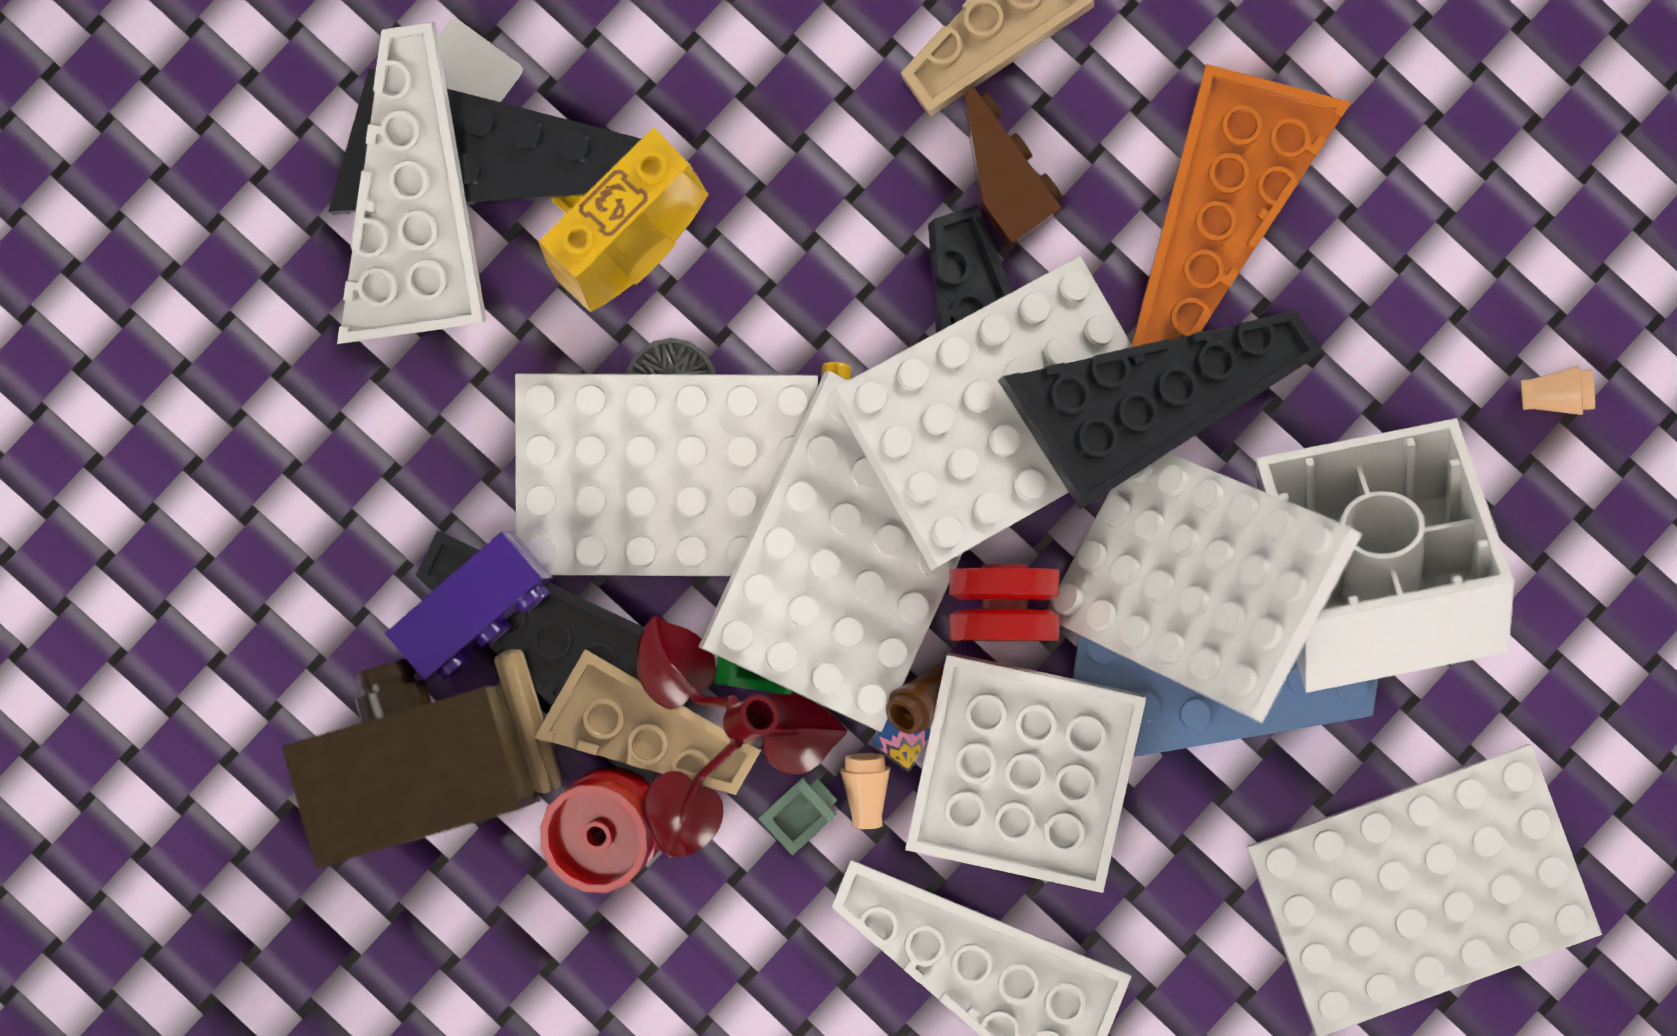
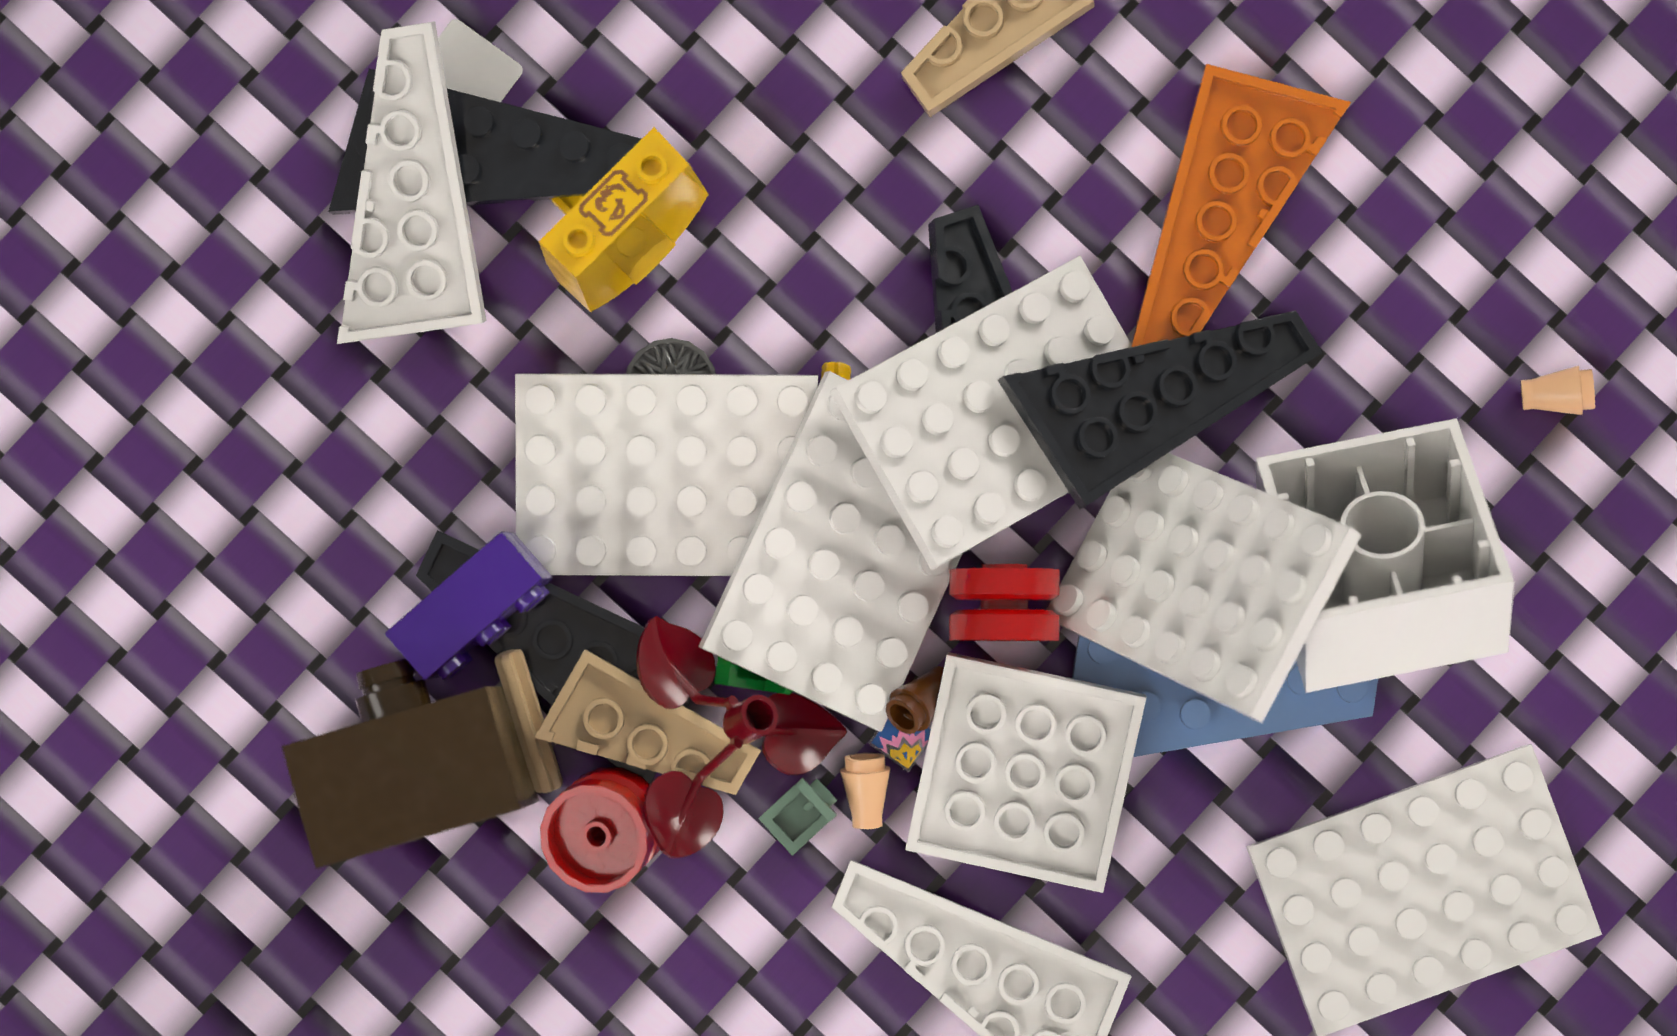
reddish brown slope [963,86,1062,249] -> none

